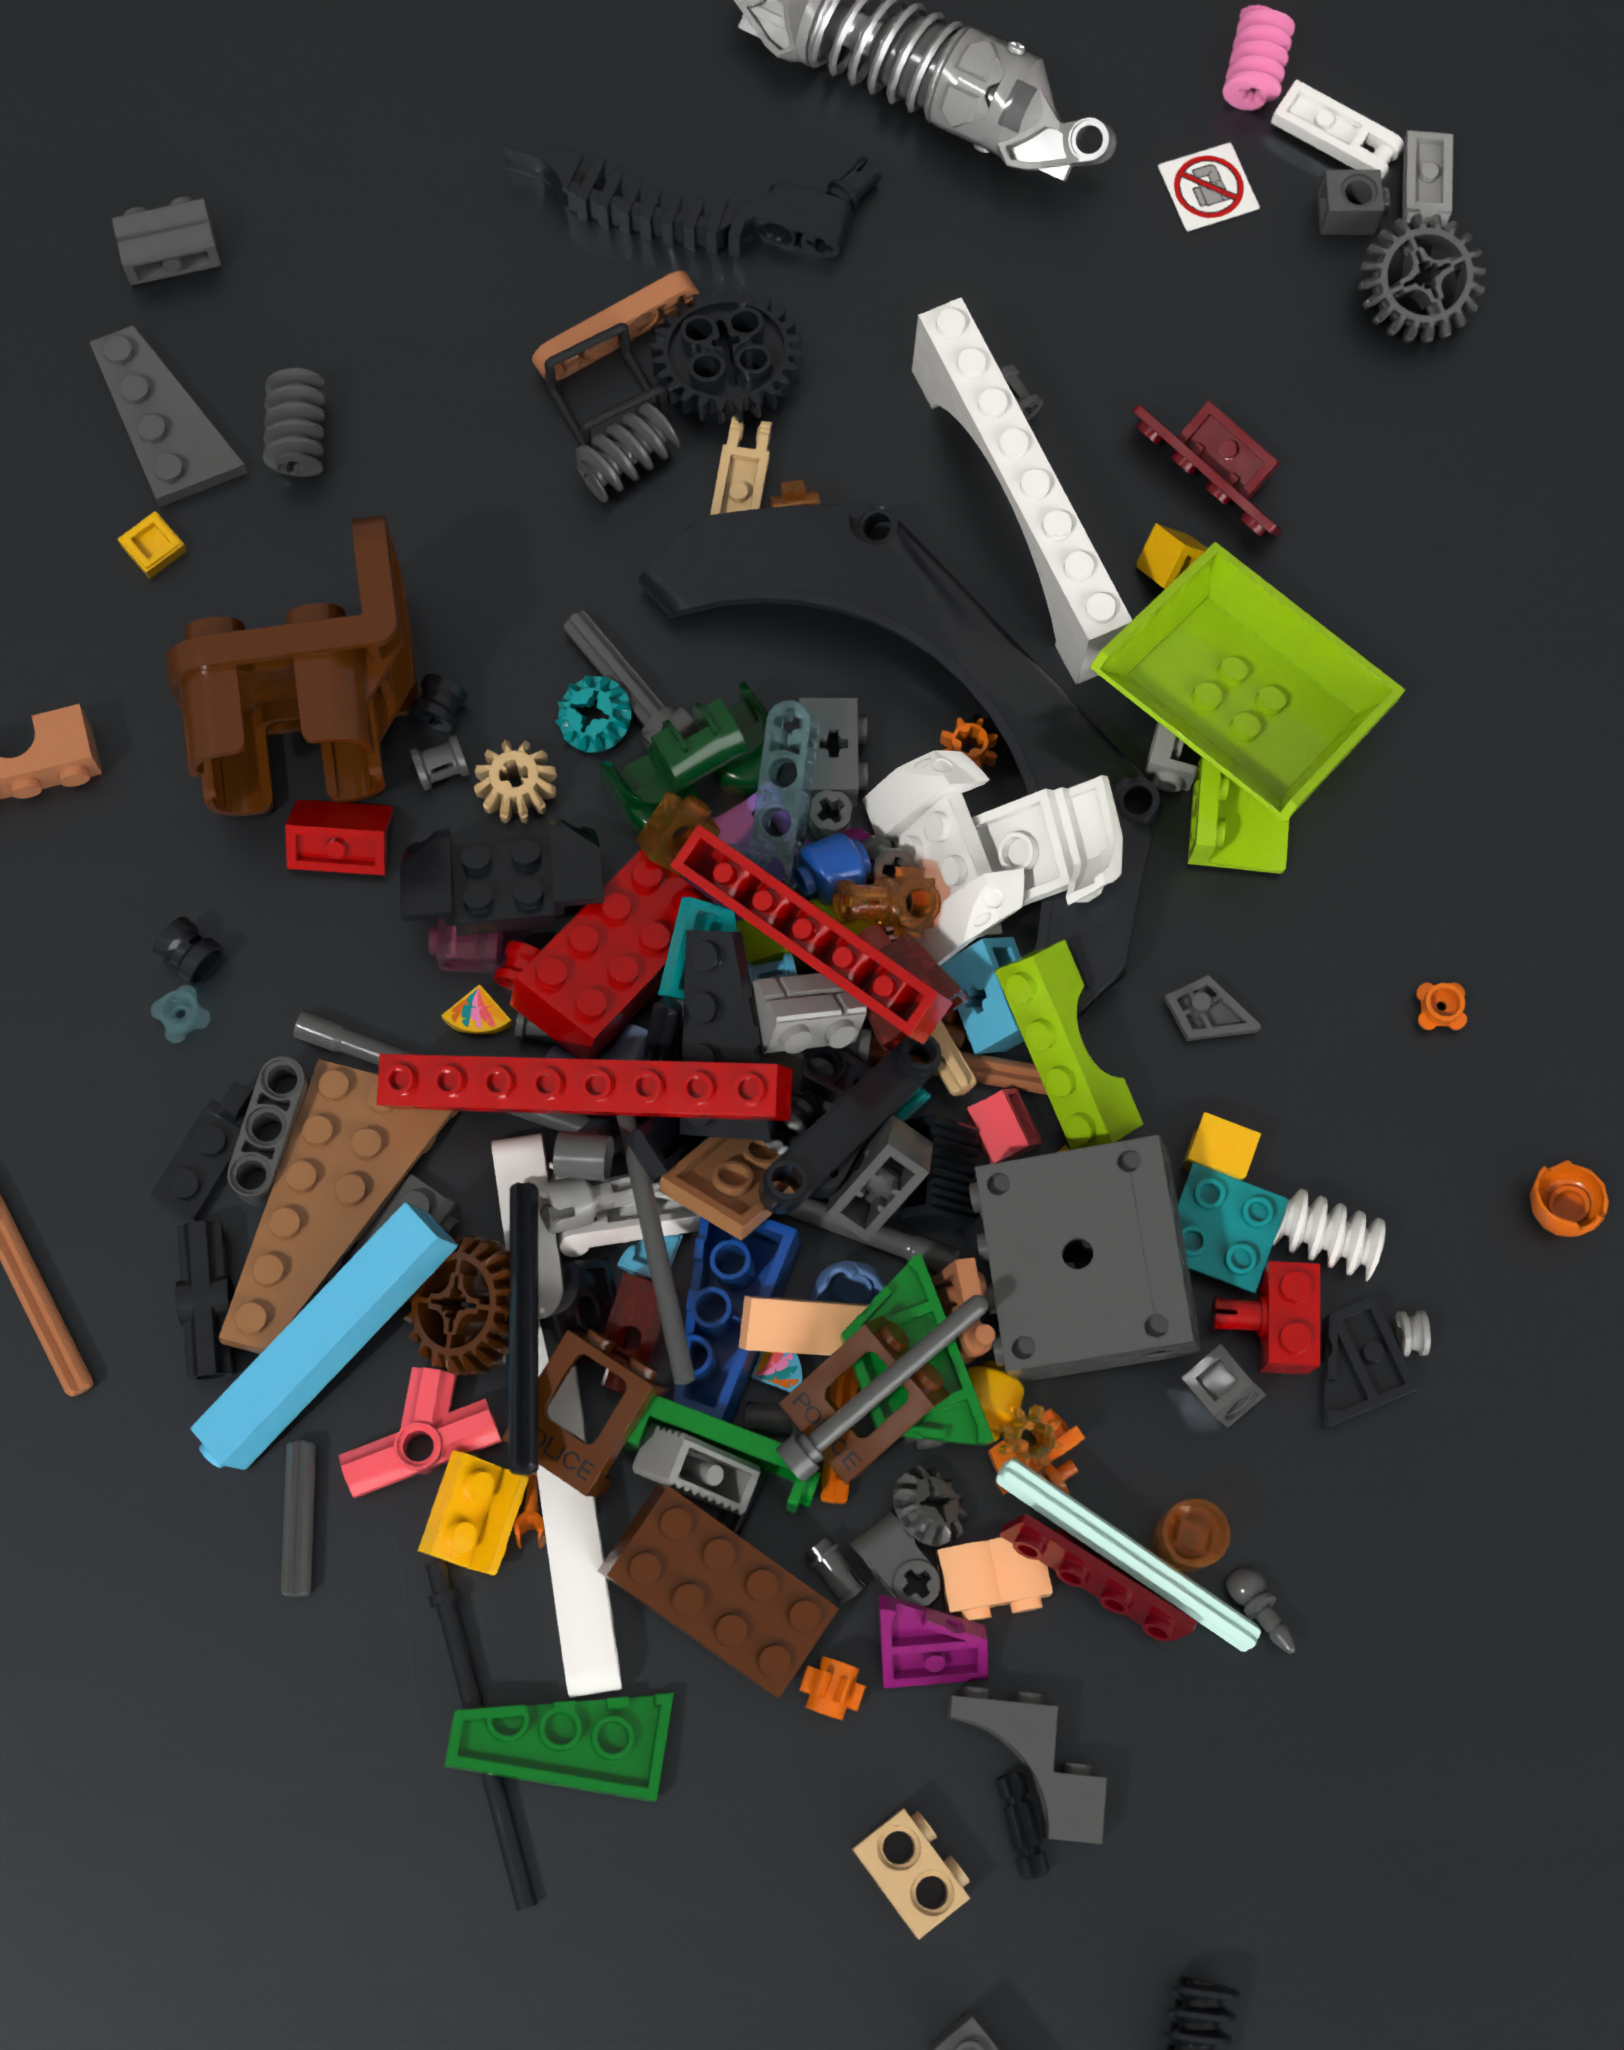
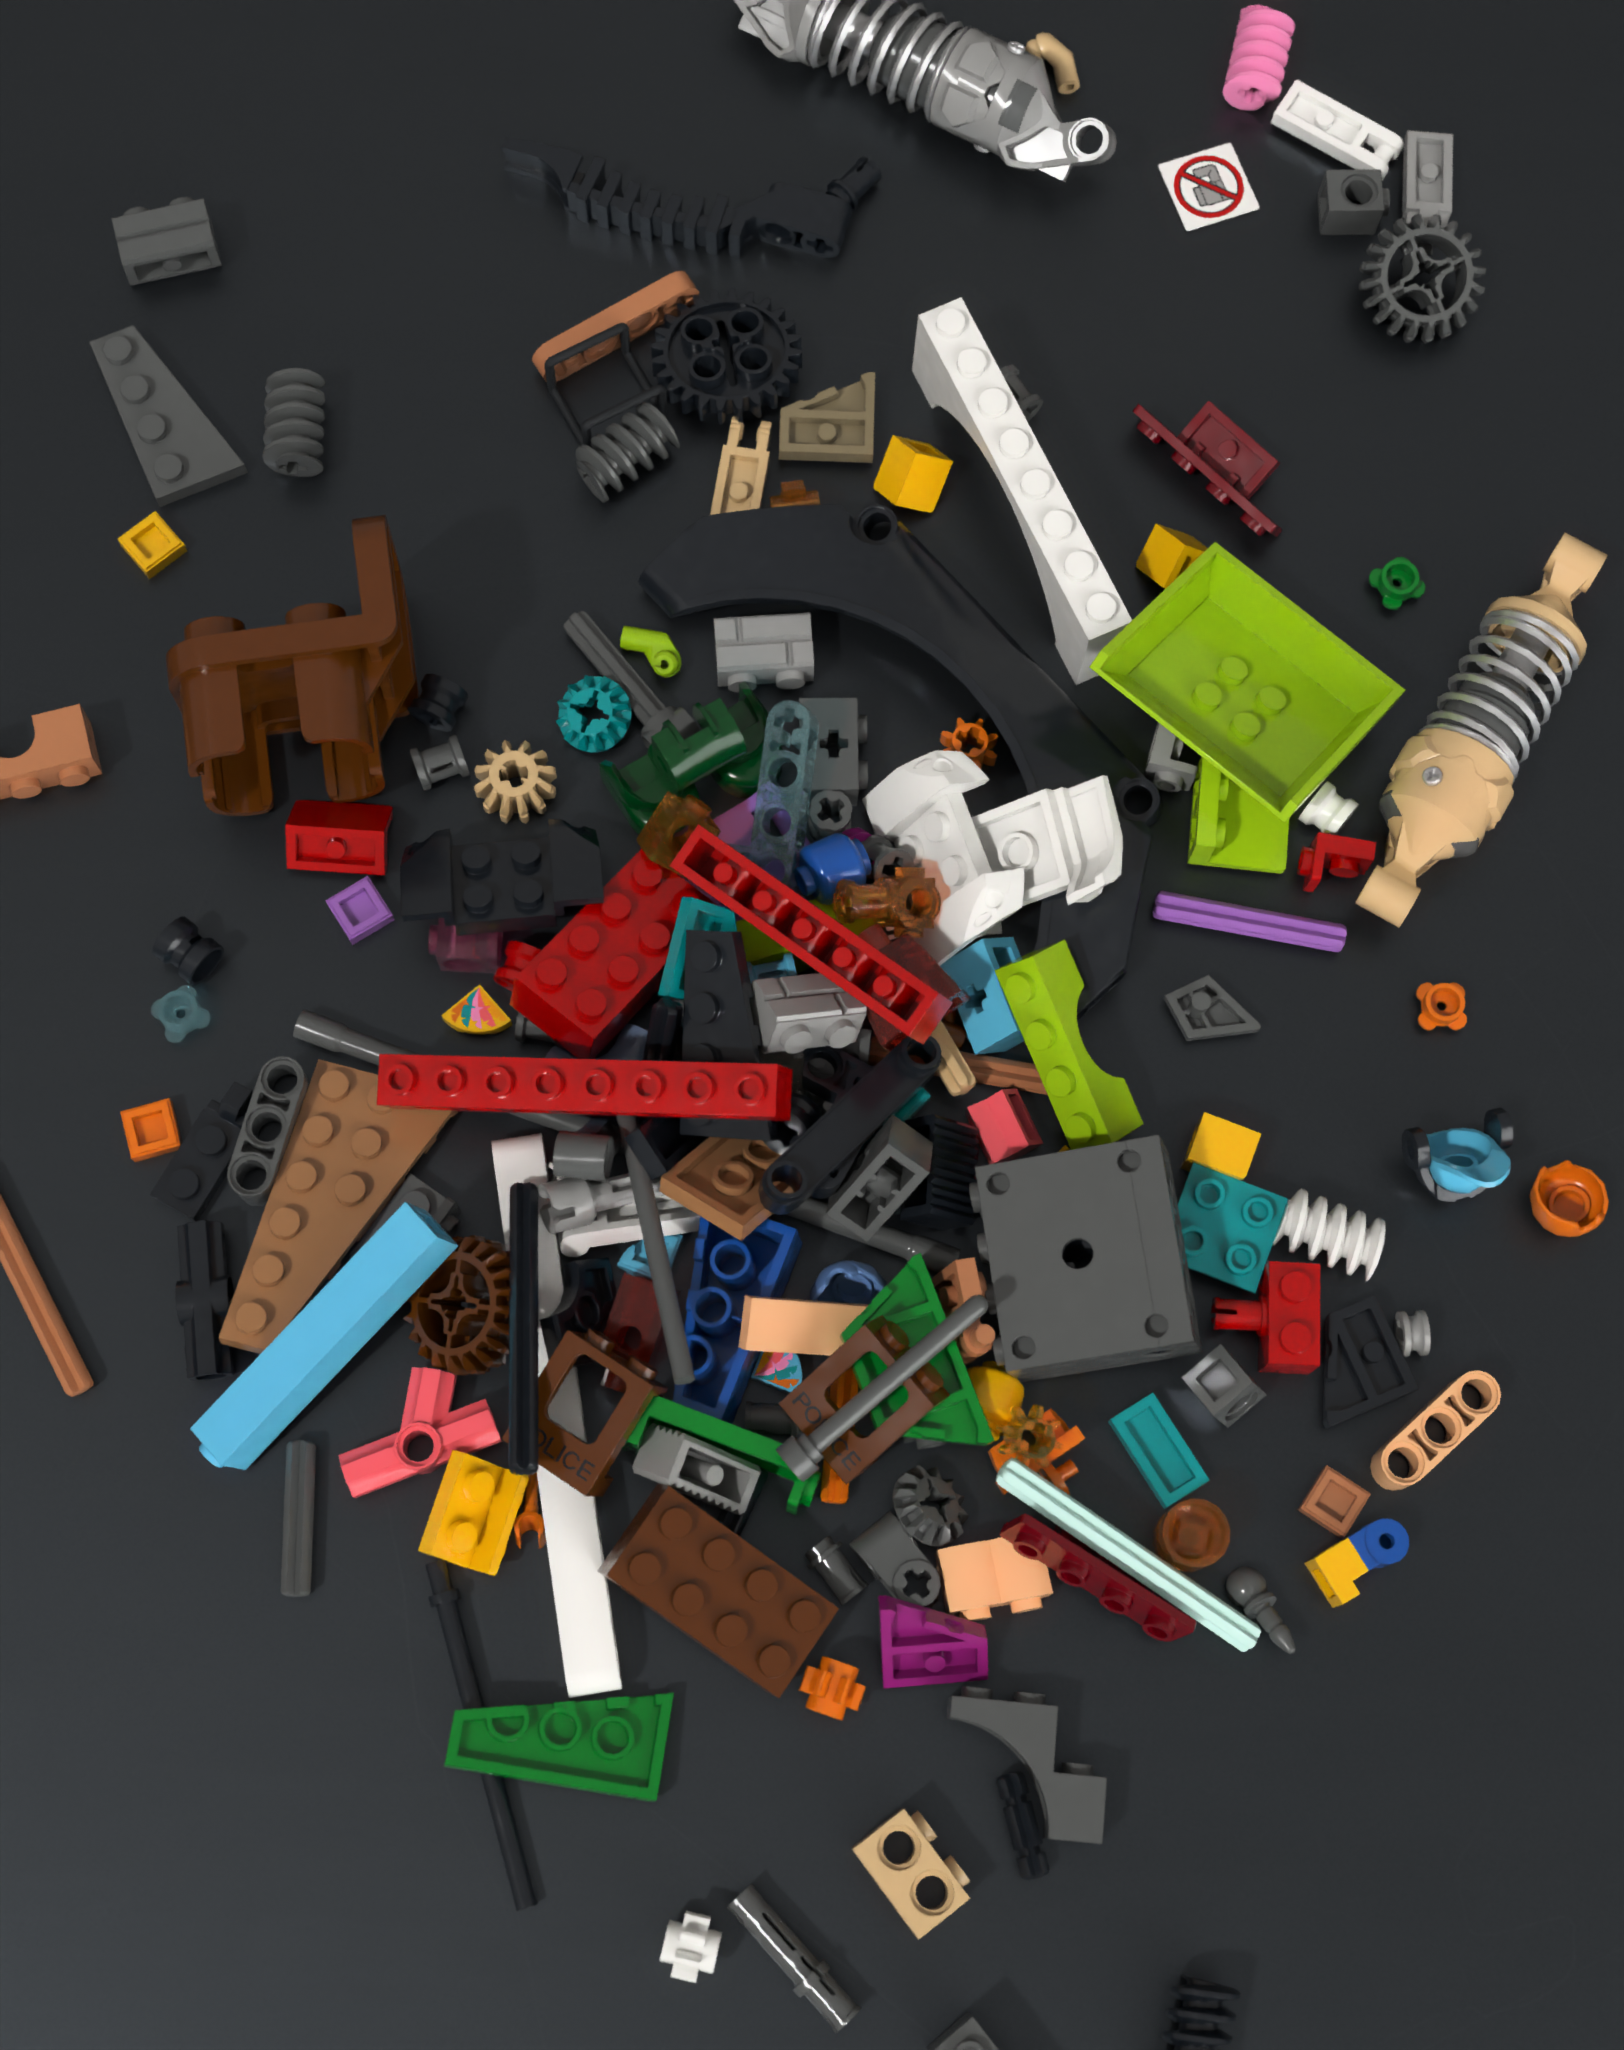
none -> orange tile [120,1098,182,1162]
none -> medium lavender tile [325,876,395,945]
none -> lime arm [620,625,682,677]
none -> white gear [660,1911,722,1983]
none -> light grey brick [714,612,814,692]
none -> dark grey pin [726,1883,861,2033]
none -> dark tan wing [779,372,875,463]
none -> yellow panel [873,435,953,513]
none -> tan arm [1025,32,1080,94]
none -> teal tile [1108,1393,1210,1509]
none -> medium lavender axle [1152,891,1347,952]
none -> red bracket [1297,832,1377,893]
none -> nougat tile [1297,1465,1371,1539]
none -> white wheel [1298,781,1359,835]
none -> leg [1304,1518,1409,1608]
none -> tan piece [1355,532,1607,928]
none -> green plate [1369,557,1425,610]
none -> light nougat beam [1370,1370,1501,1491]
none -> medium azure cap [1402,1107,1513,1202]

